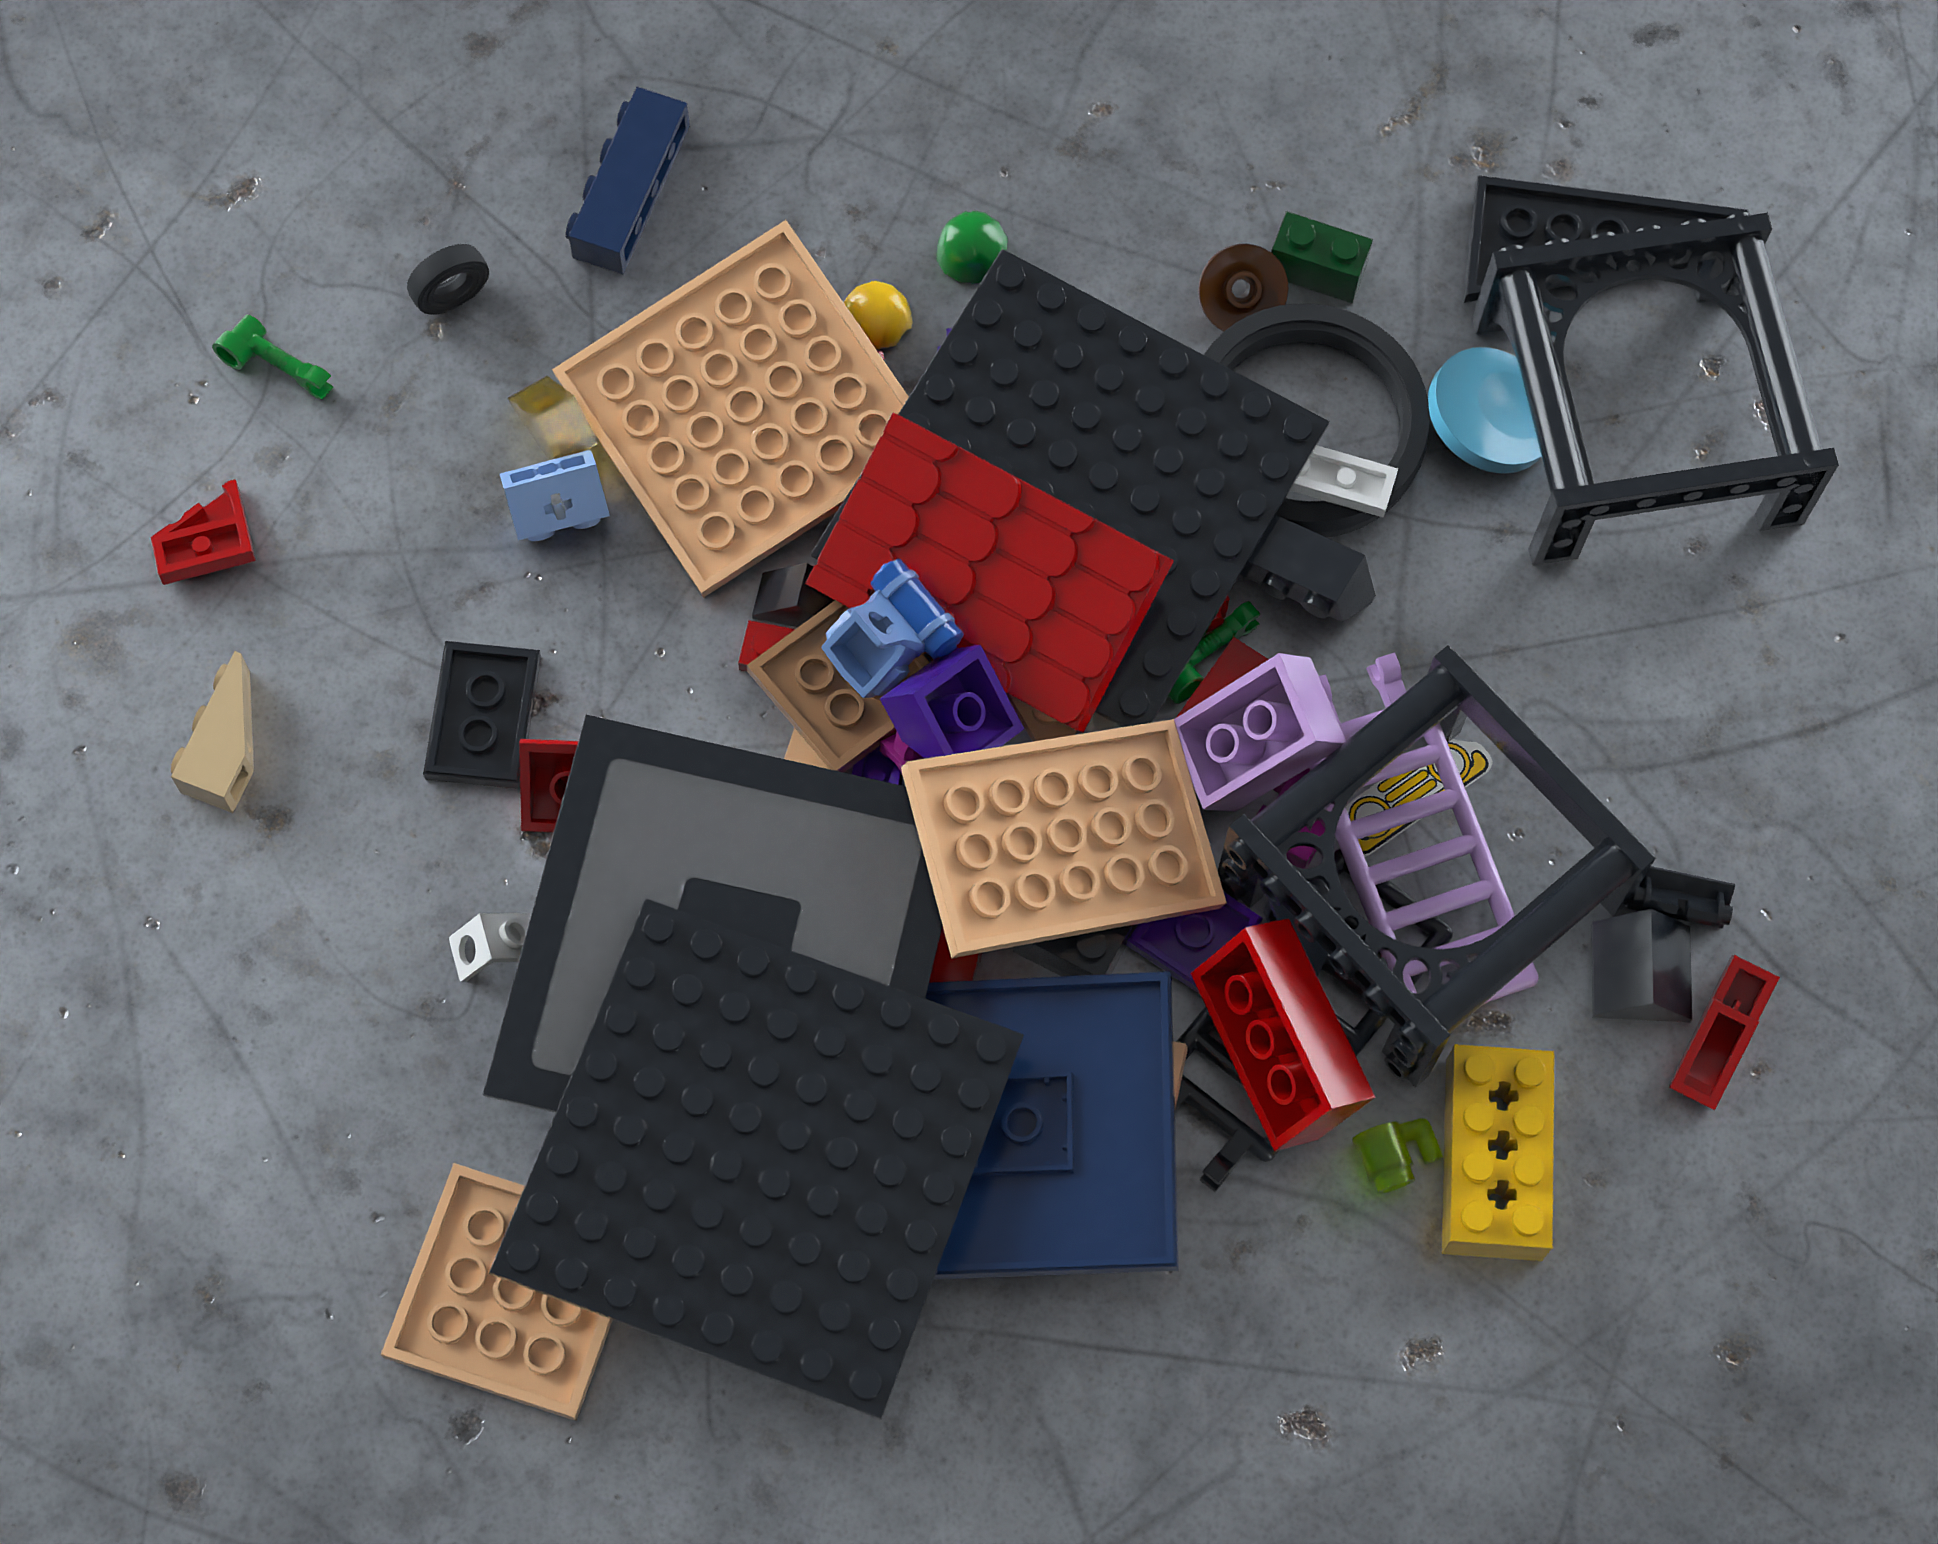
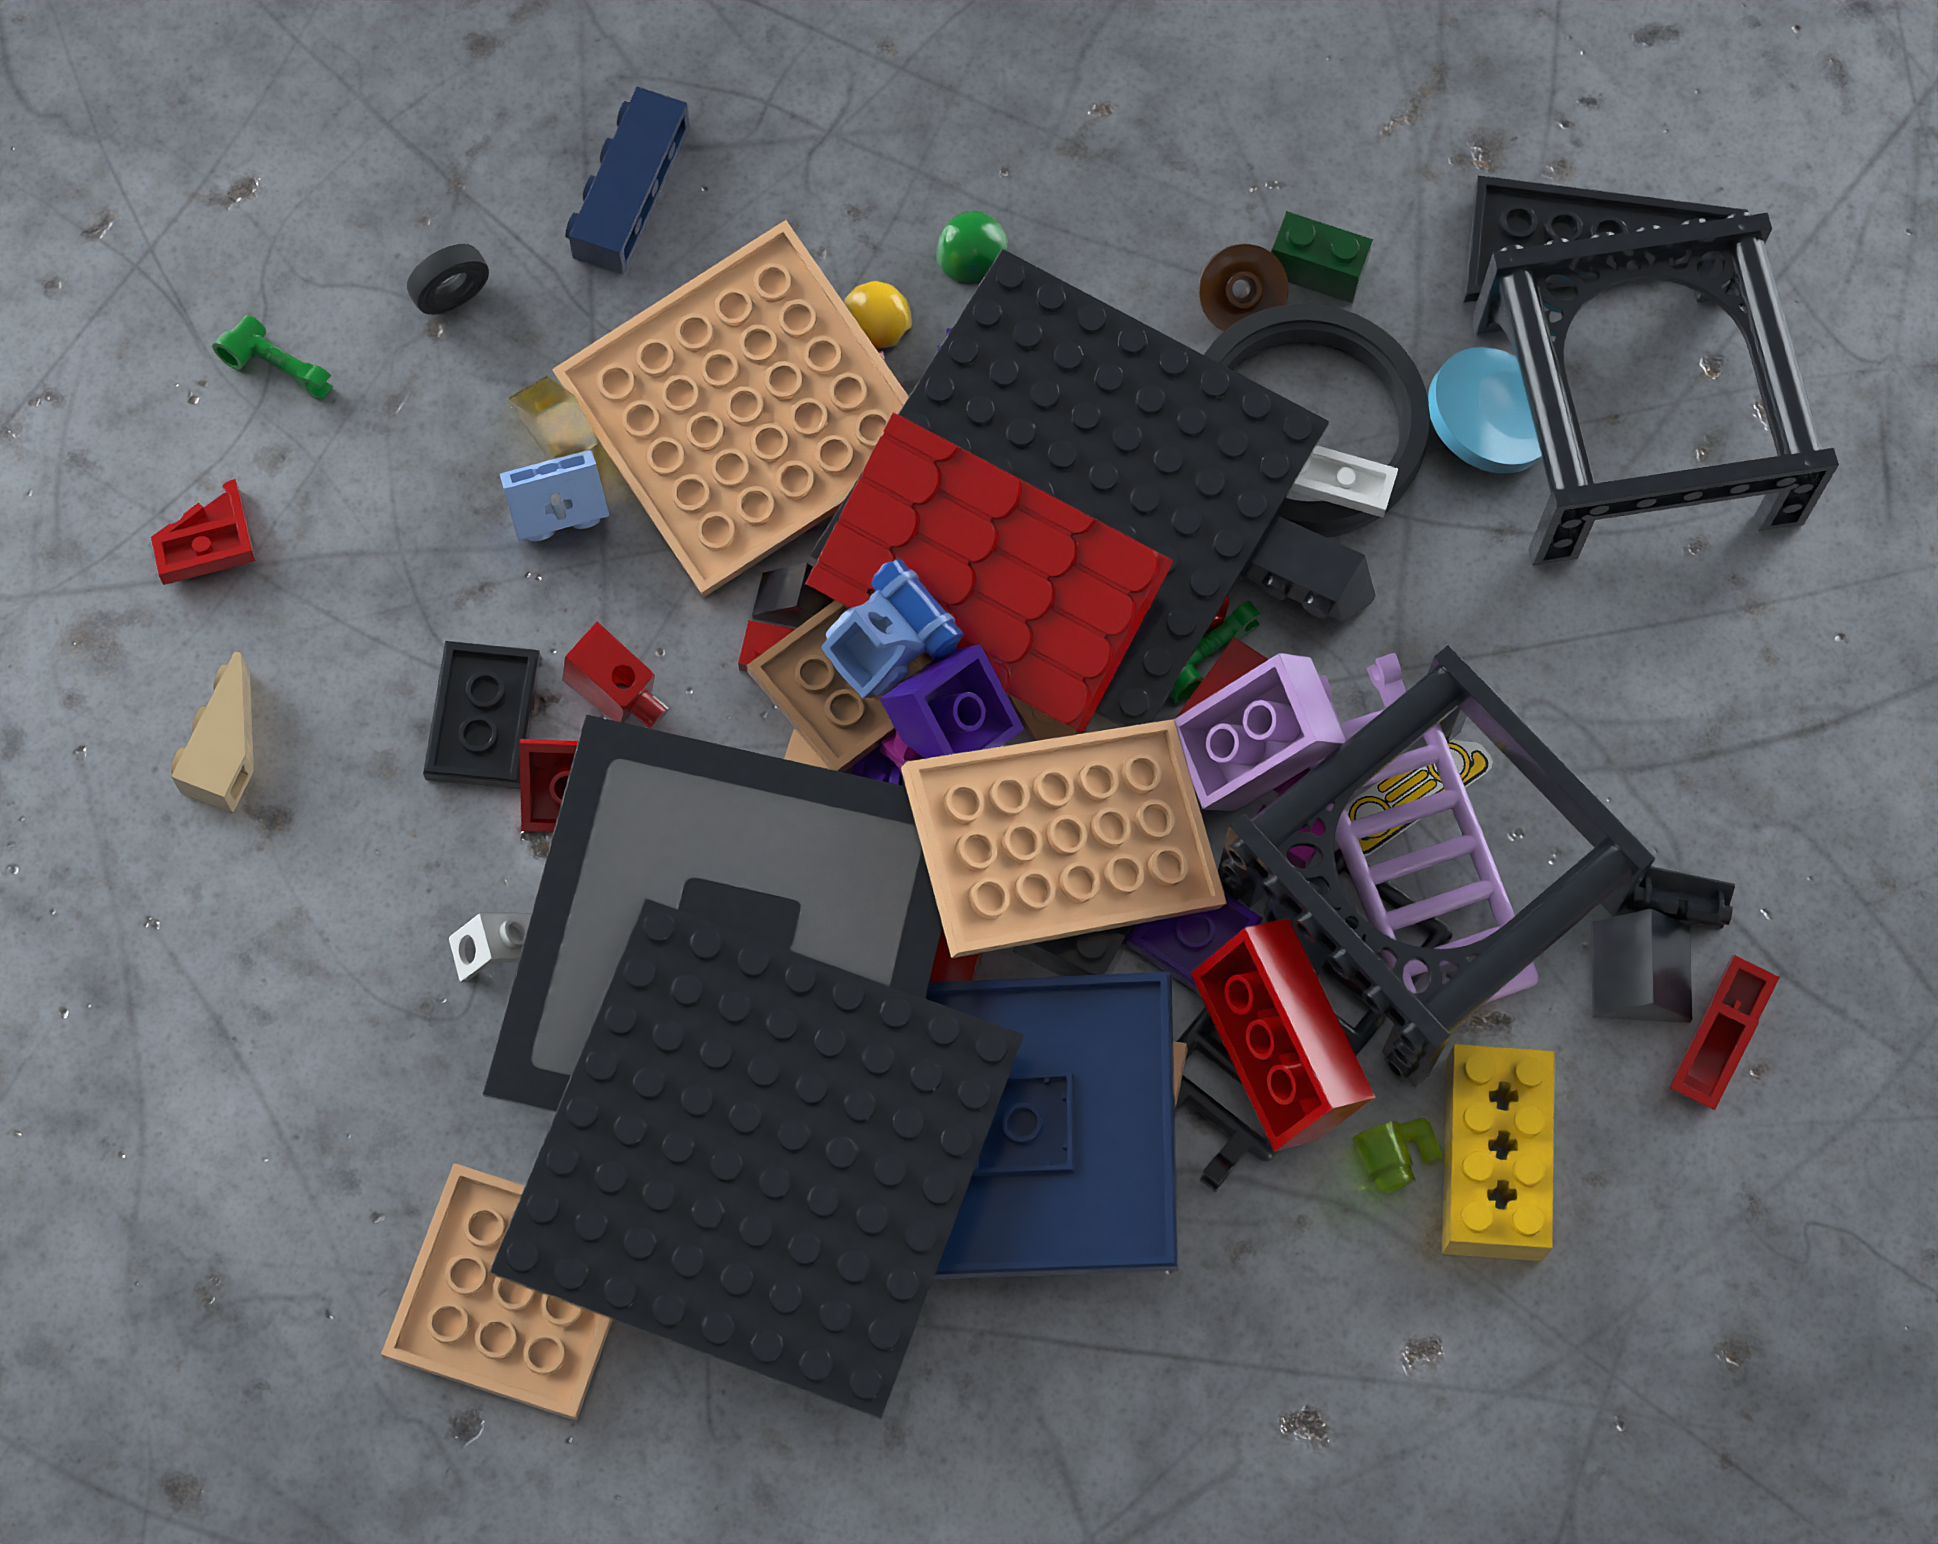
none -> red torso [562,621,669,729]

